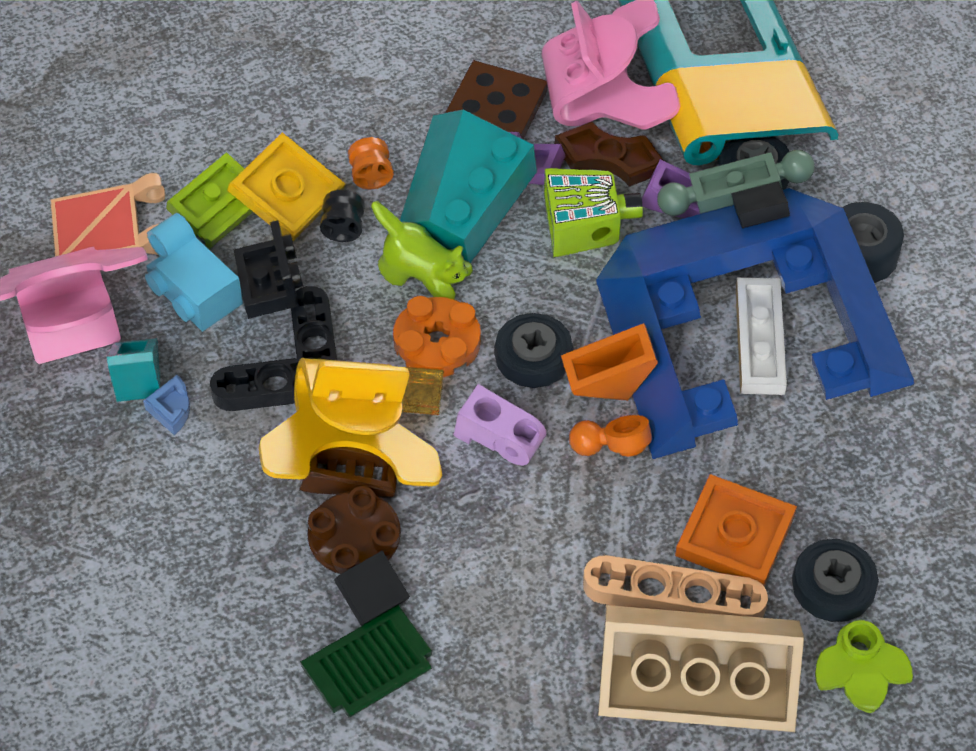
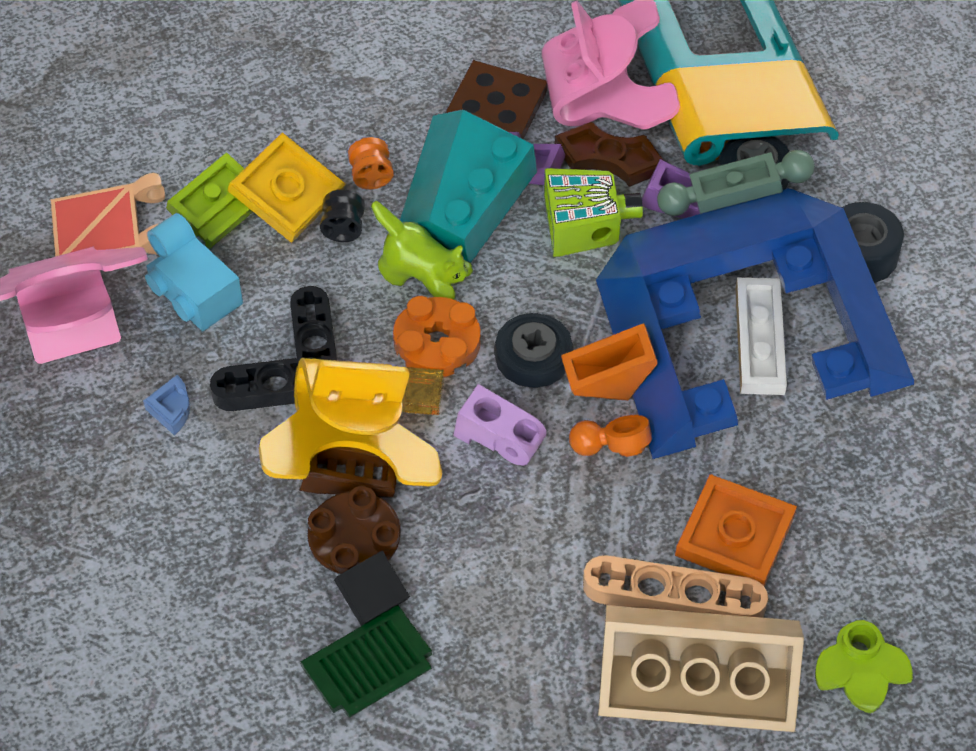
teal slope [107,338,161,402] -> none
black bracket [233,220,303,319] -> none
black piece [731,181,790,228] -> none
black wheel [792,539,879,622] -> none

